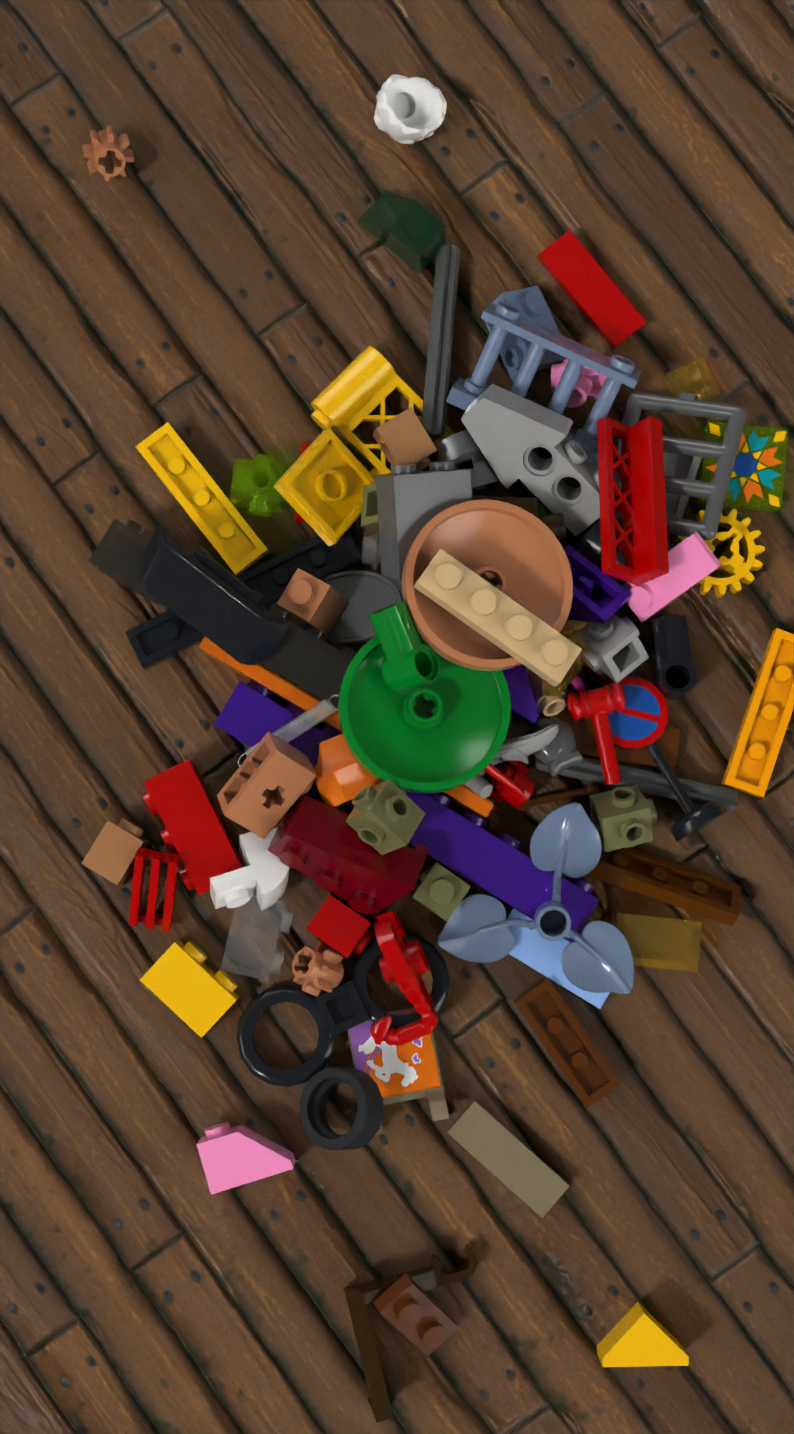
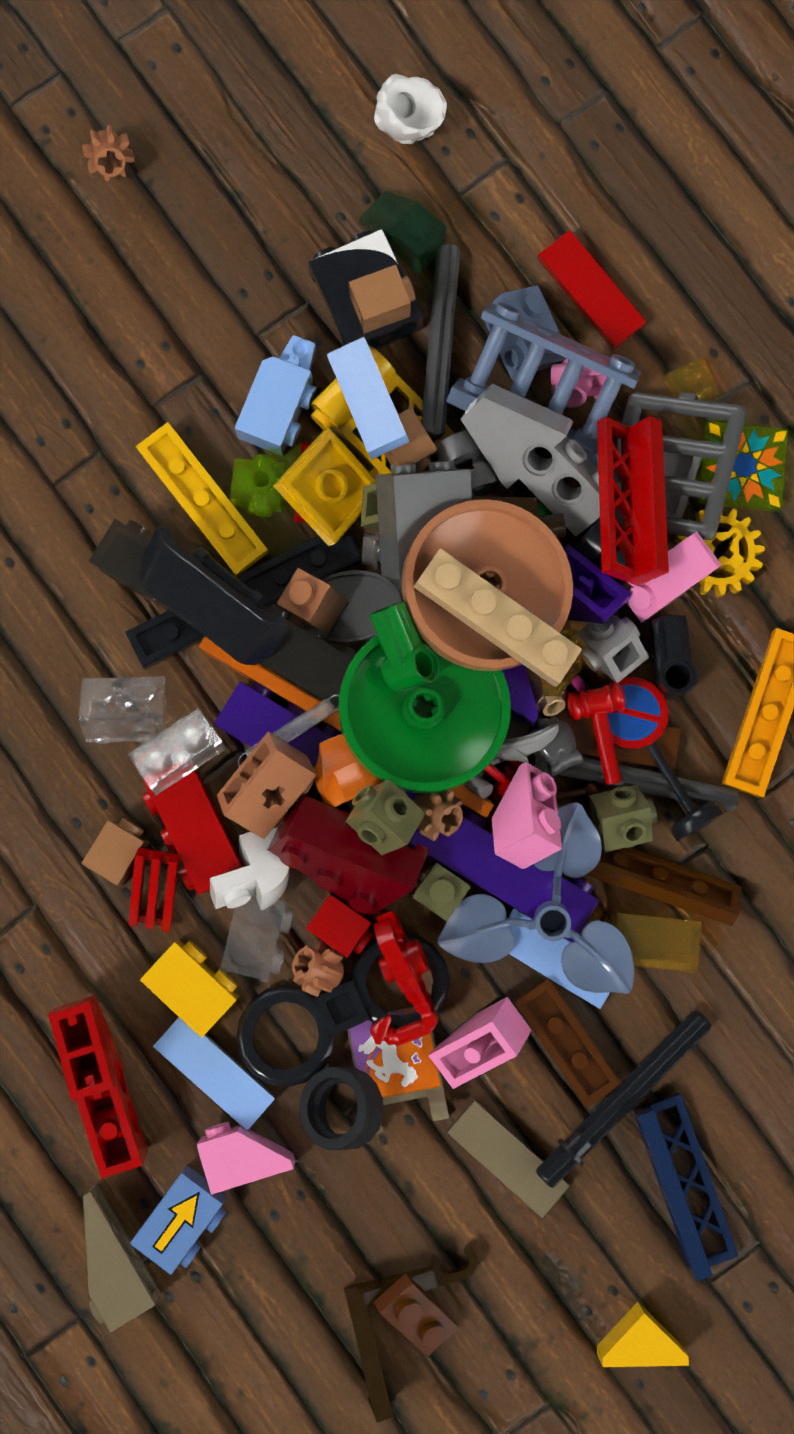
none -> red brick [48,995,148,1179]
none -> clear bracket [78,676,168,744]
none -> dark tan slope [83,1183,161,1333]
none -> clear bracket [128,708,226,796]
none -> medium blue brick [130,1165,227,1275]
none -> light blue tile [153,1017,276,1131]
none -> light blue hinge [234,335,317,456]
none -> black panel [308,229,423,349]
none -> light blue tile [327,337,410,460]
none -> medium nougat brick [349,265,415,334]
none -> medium nougat gear [413,790,463,841]
none -> bright pink slope [428,997,532,1089]
none -> bright pink slope [492,762,562,869]
none -> black axle [536,1010,712,1188]
none -> dark blue fence [632,1093,739,1281]

